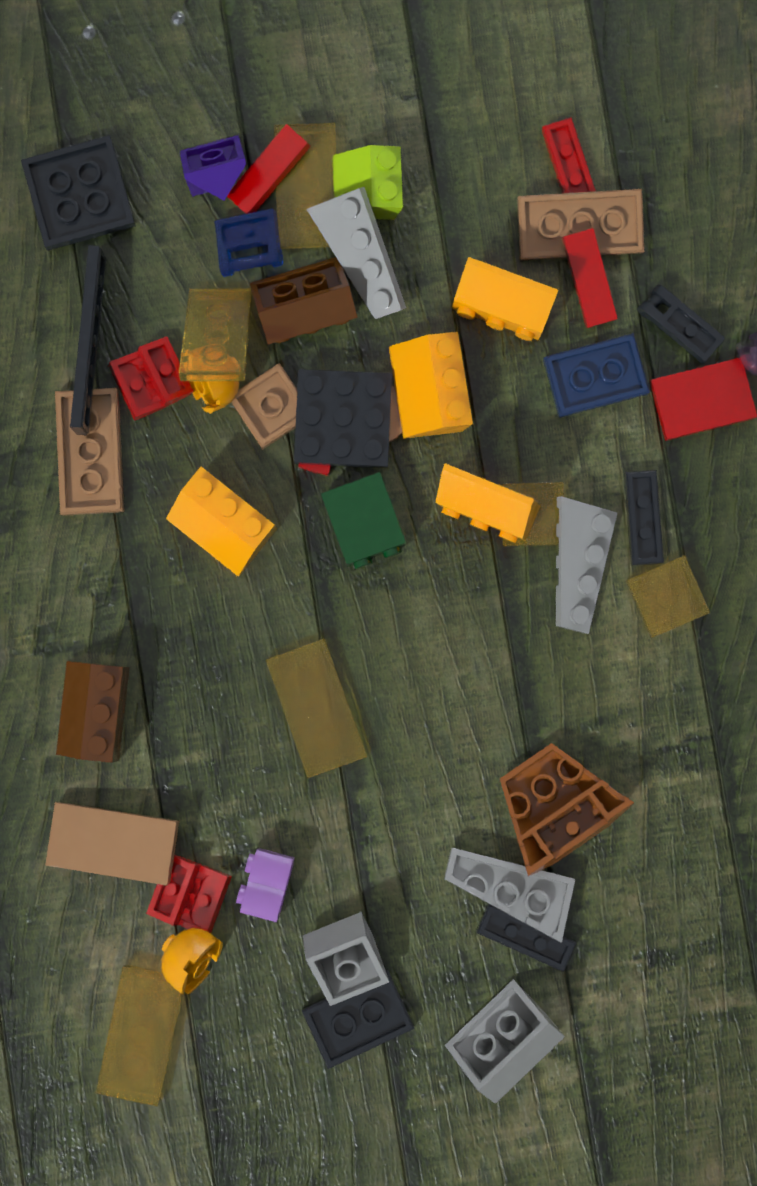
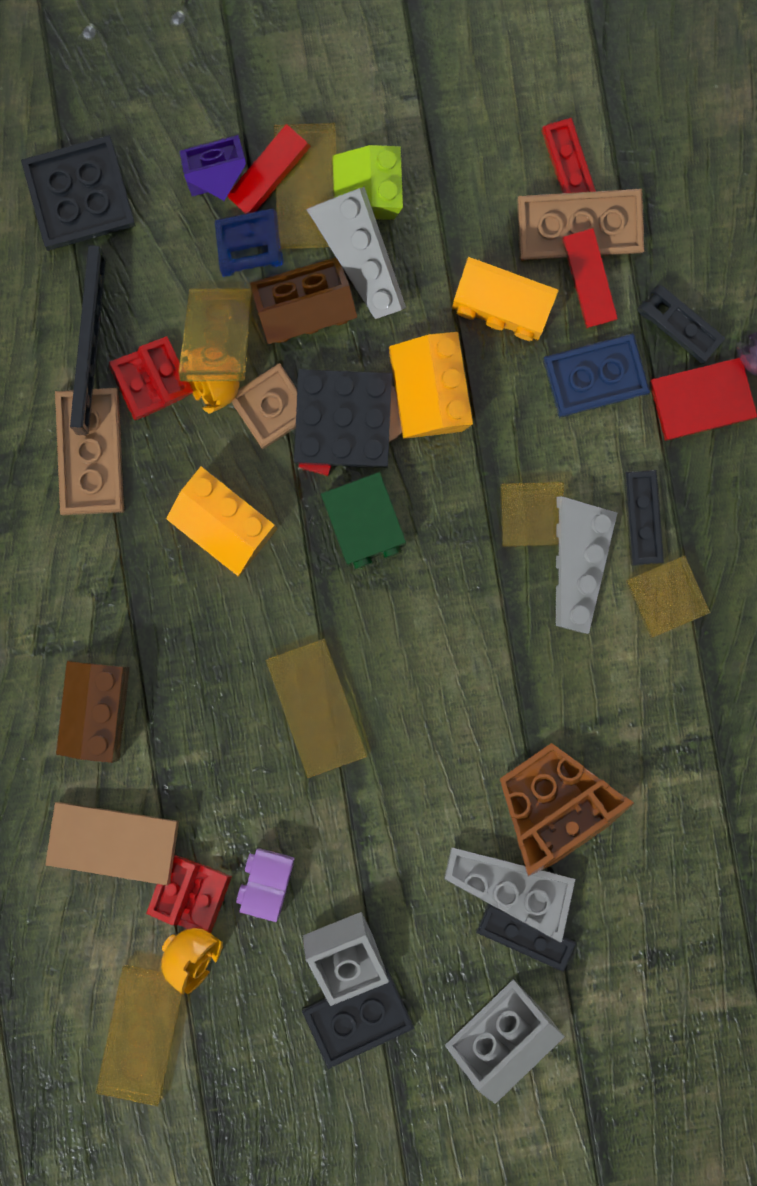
light orange slope [435,464,540,543] -> none

